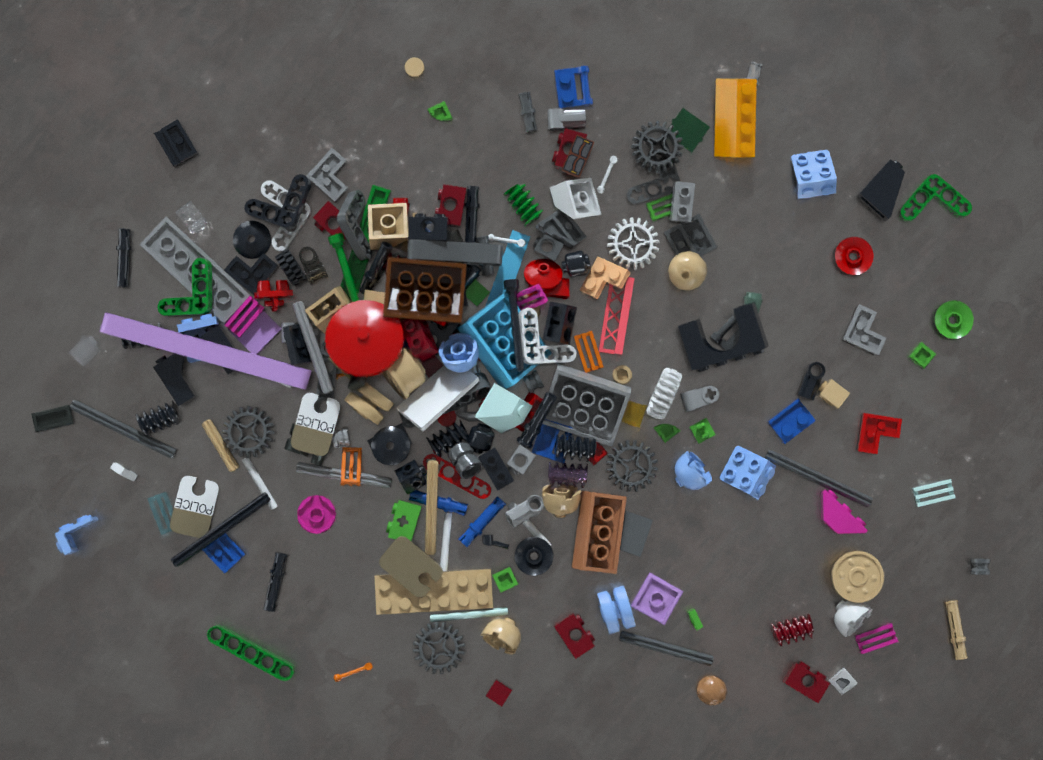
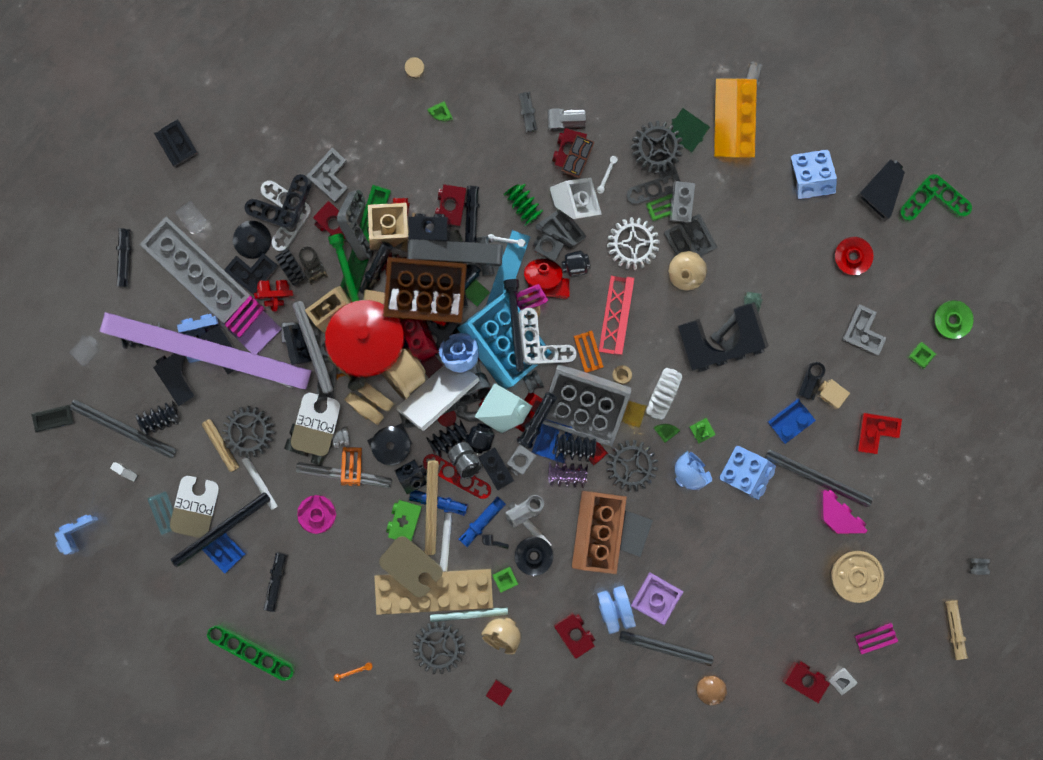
green beam [157,258,213,316] -> none
black brick [542,302,577,345] -> none
tan cylinder [542,483,581,518] -> none
blue plate [554,66,593,109] -> none
light nougat plate [580,257,631,299] -> none
light grey piece [680,386,719,412] -> none
bright green tile [687,608,703,630] -> none
dark red piece [771,614,814,647] -> none
white cylinder [834,600,873,637] -> none
light aqua tile [912,479,956,507] -> none

